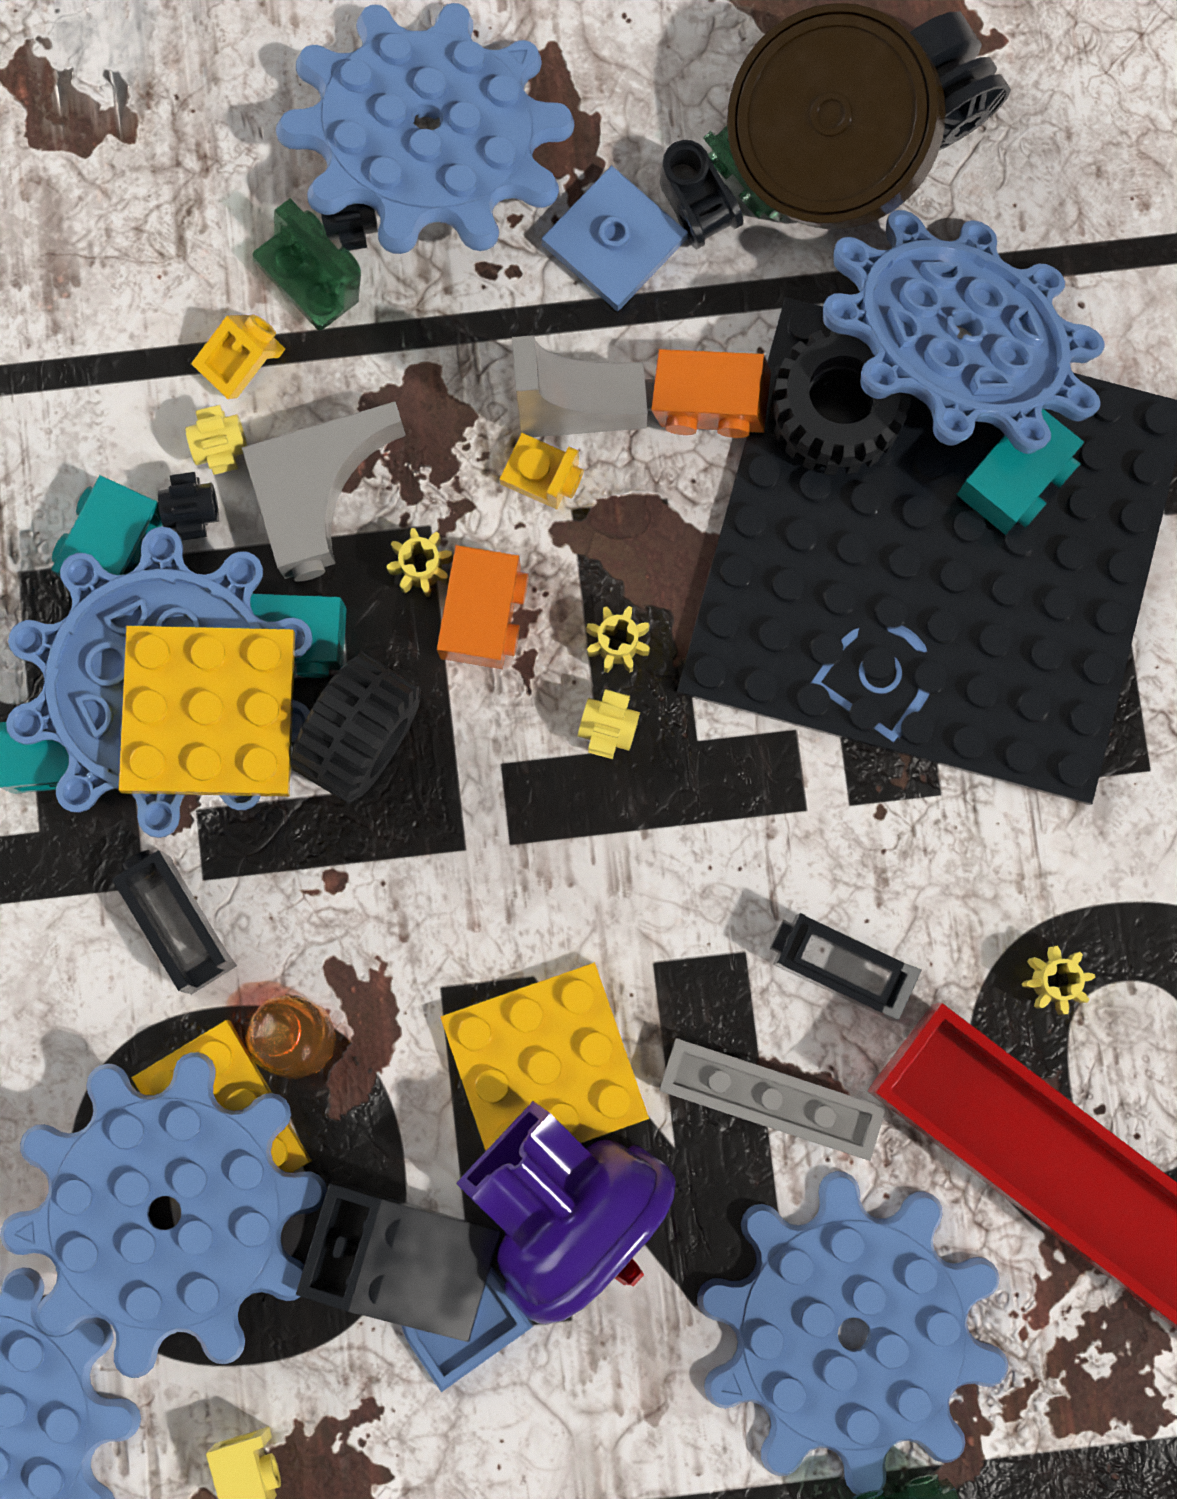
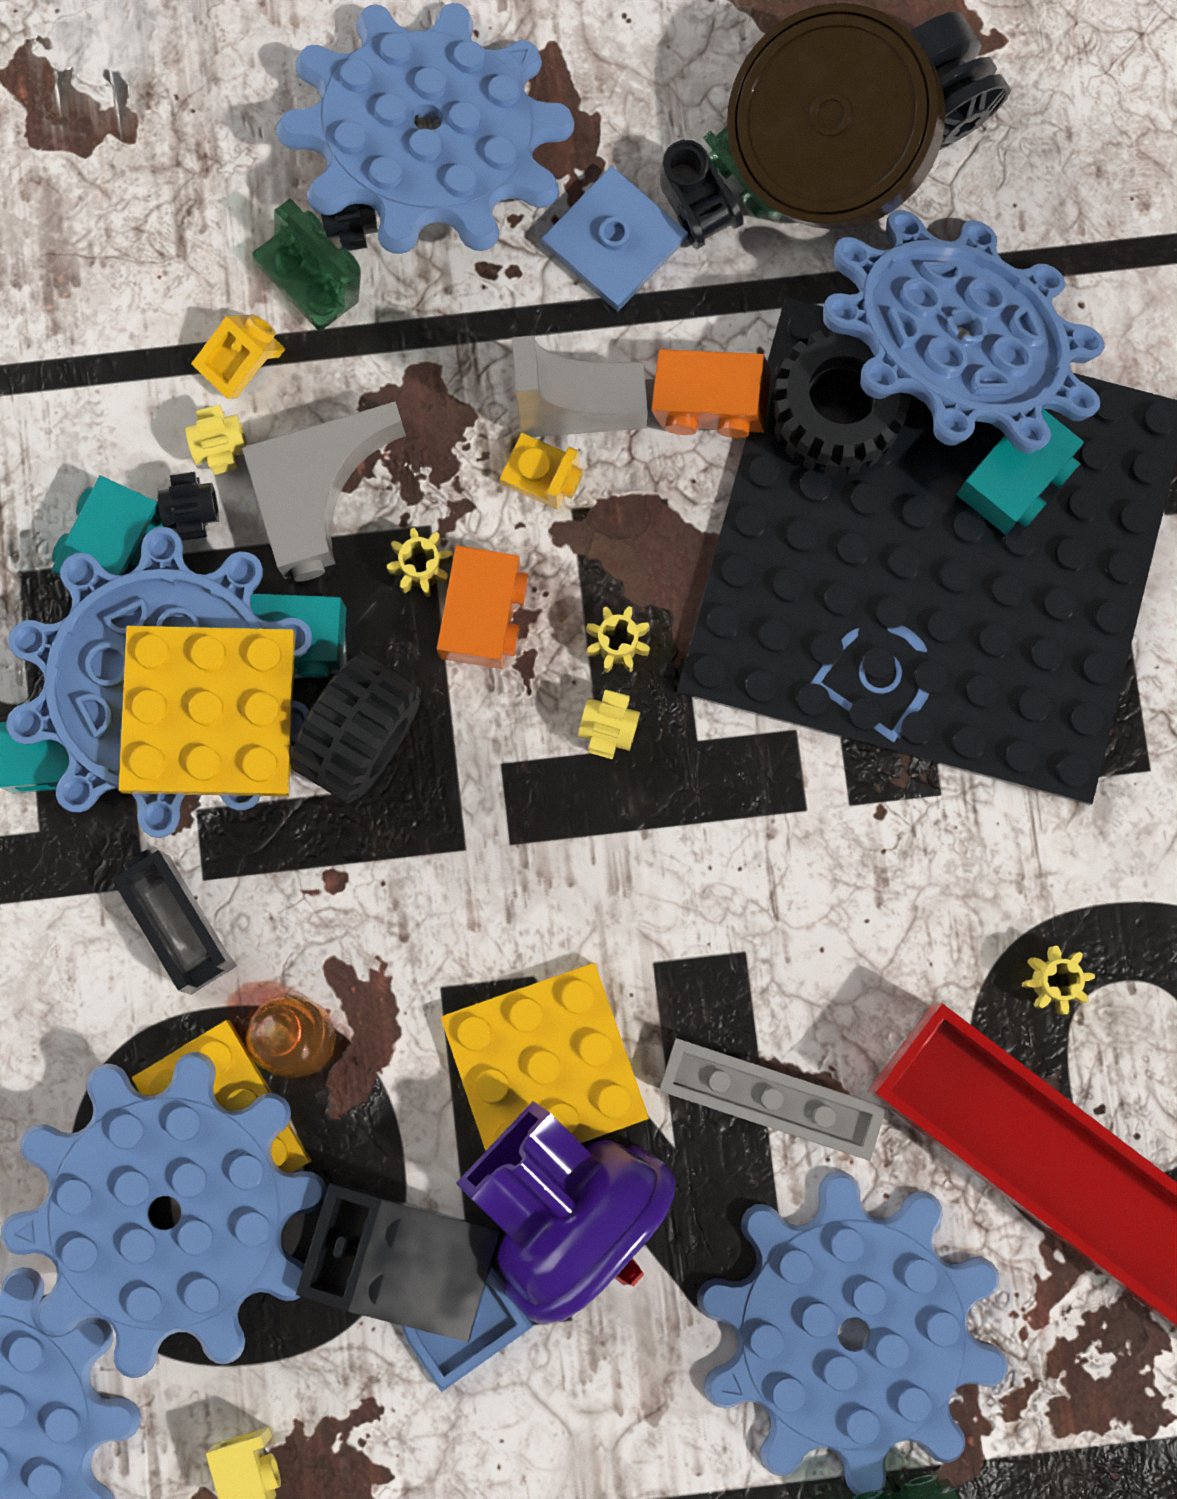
black window [770,913,922,1021] -> none

